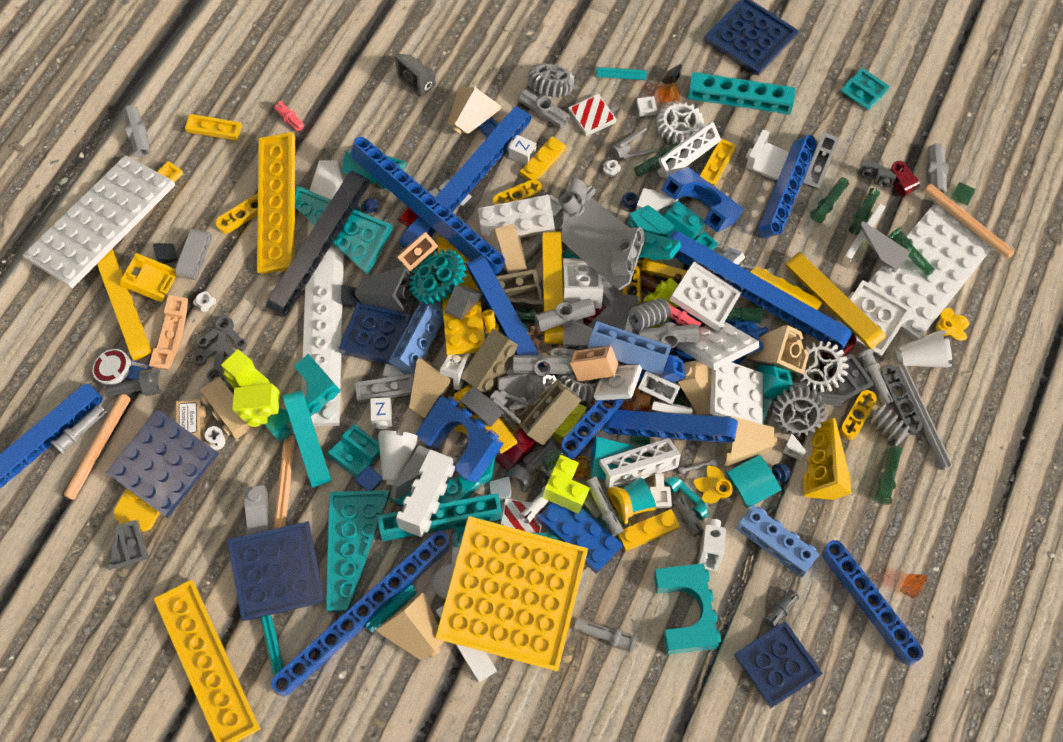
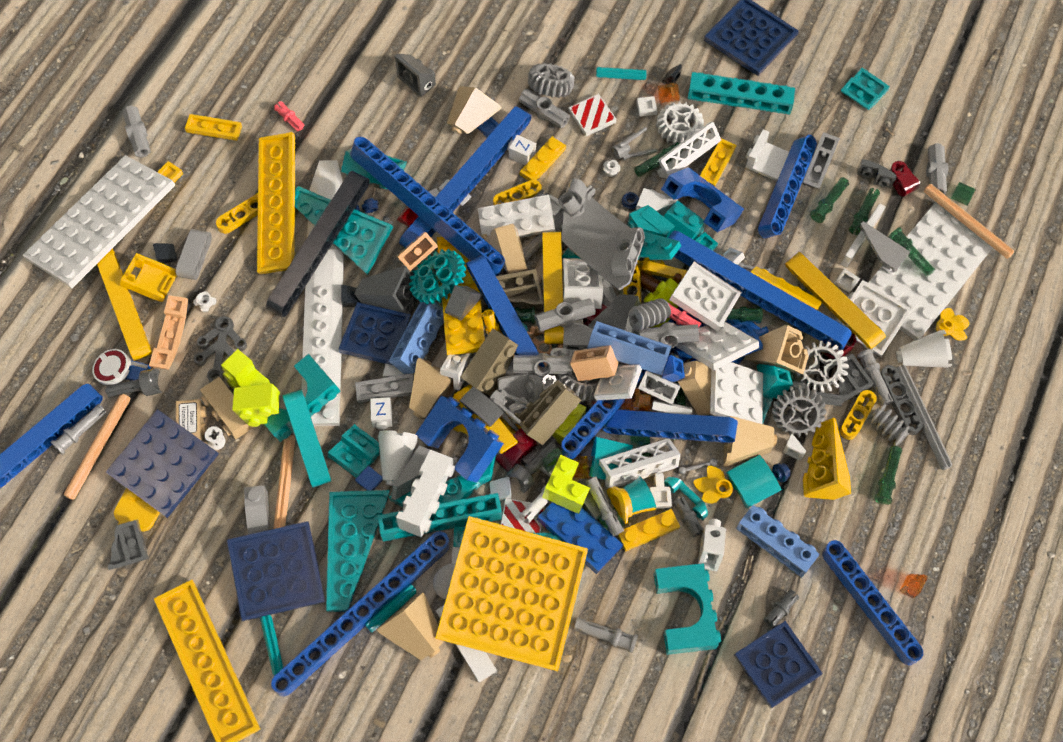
none -> white slope [834,268,860,293]

